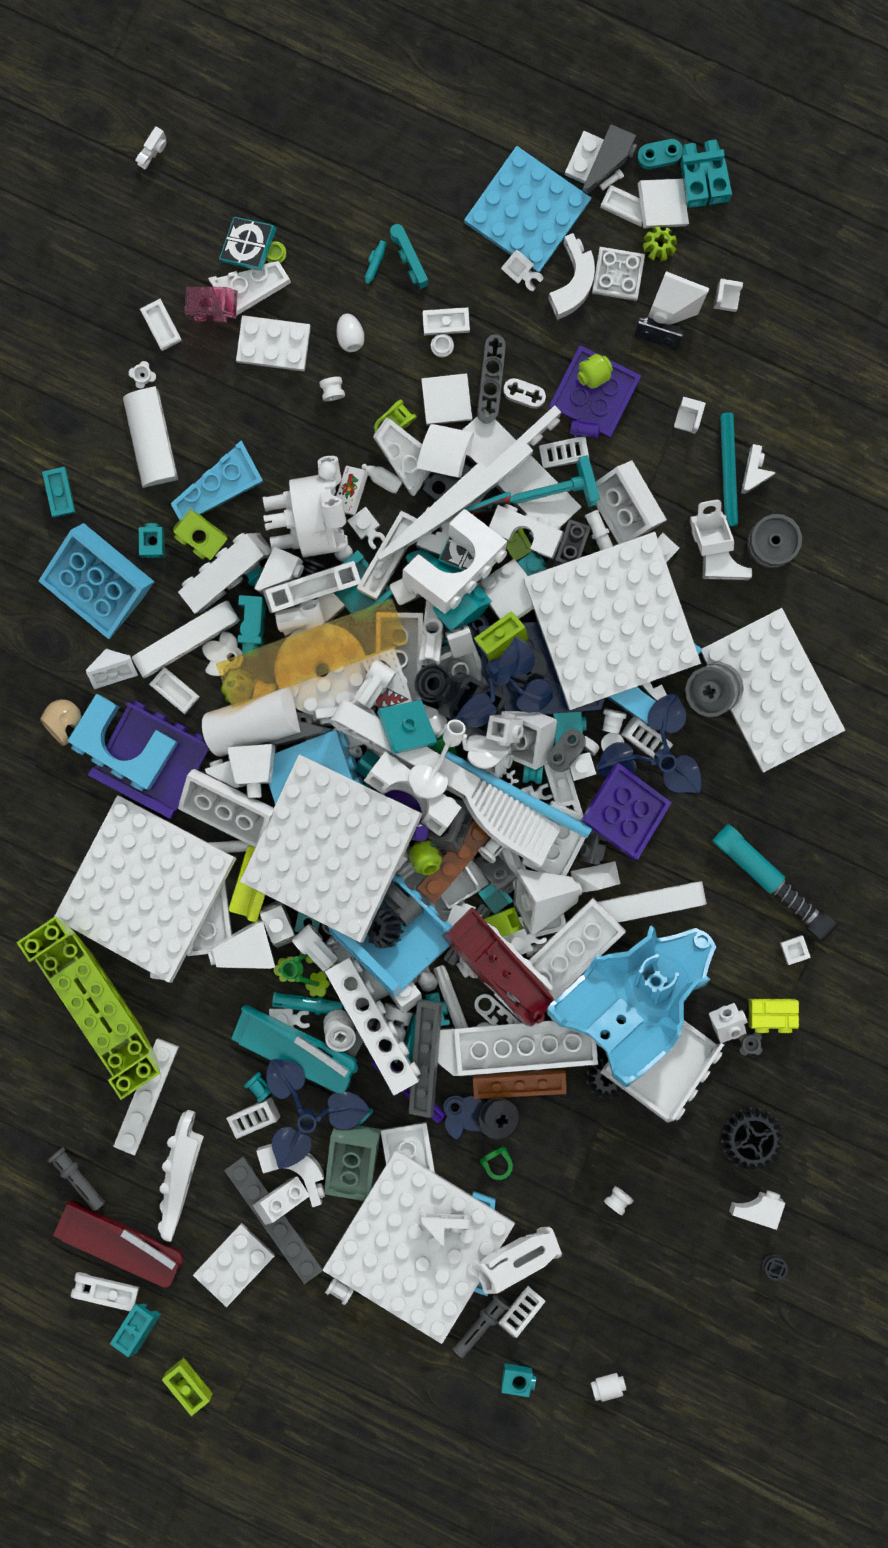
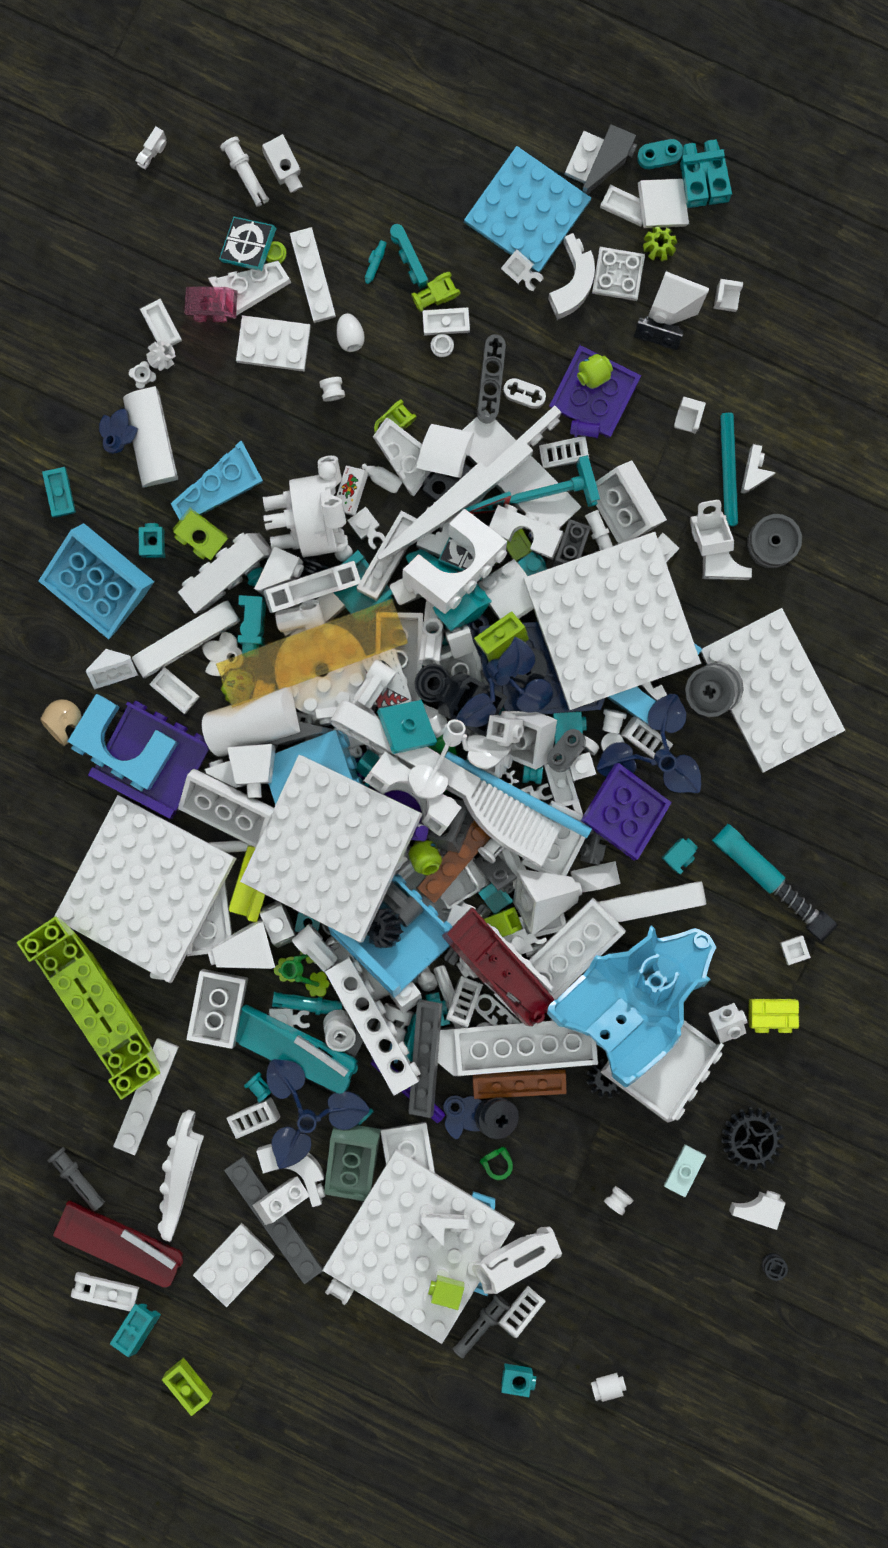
white tile [421,373,472,425] -> none
white piece [599,169,624,191] -> none
dark grey plate [739,1032,762,1056] -> none
none -> dark blue plate [99,409,138,453]
none -> white gear [146,340,176,371]
none -> white brick [186,969,248,1049]
none -> white pin [220,137,269,207]
none -> white torso [262,134,303,193]
none -> white plate [290,227,336,323]
none -> lime connector [411,272,461,312]
none -> lime brick [428,1275,465,1310]
none -> white slope [446,976,483,1027]
none -> teal brick [661,838,698,874]
none -> light aqua plate [664,1144,706,1197]

